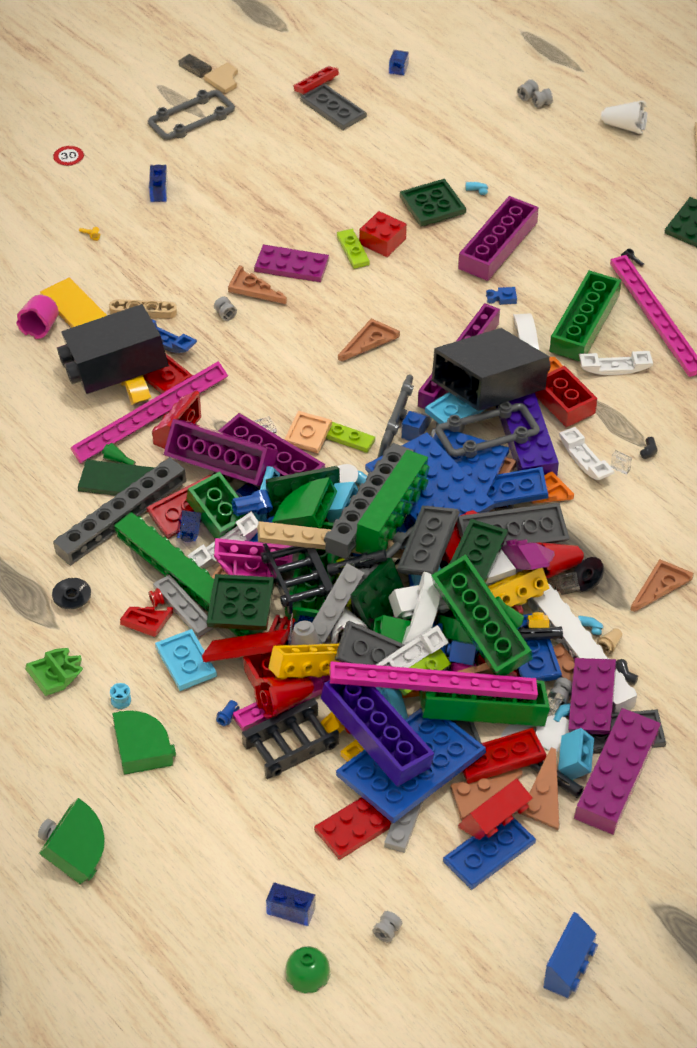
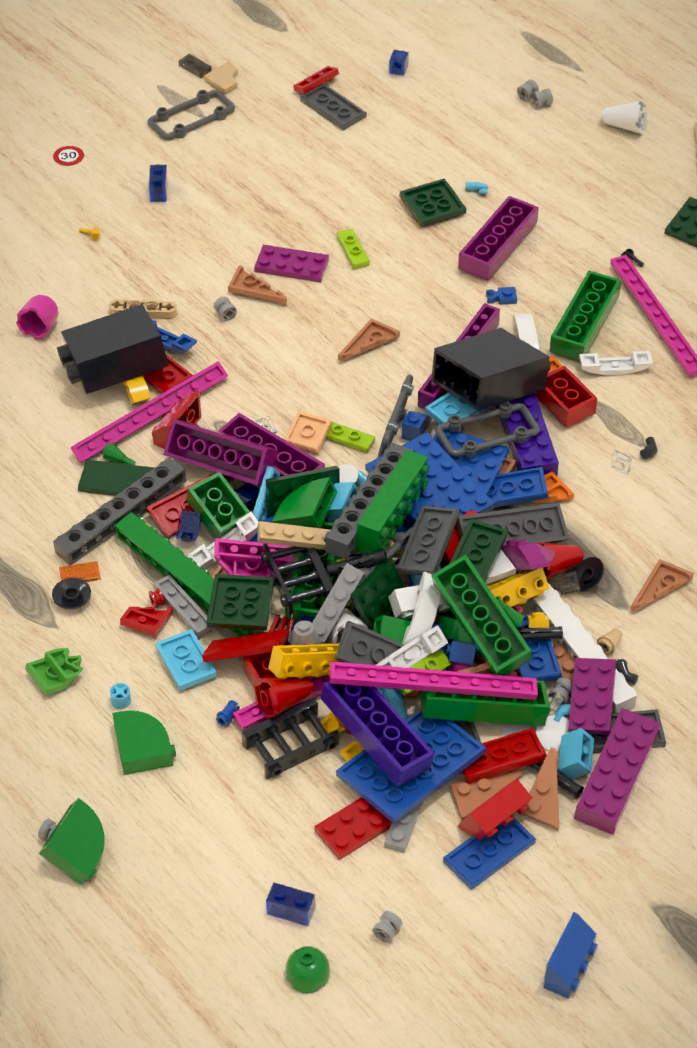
yellow tile [40,277,107,328] -> none
blue piece [232,490,273,516] -> none
red brick [359,211,407,257] -> none
white slope [559,427,615,480] -> none
medium azure arm [578,616,604,635] -> none
none -> clear orange tile [59,561,101,582]

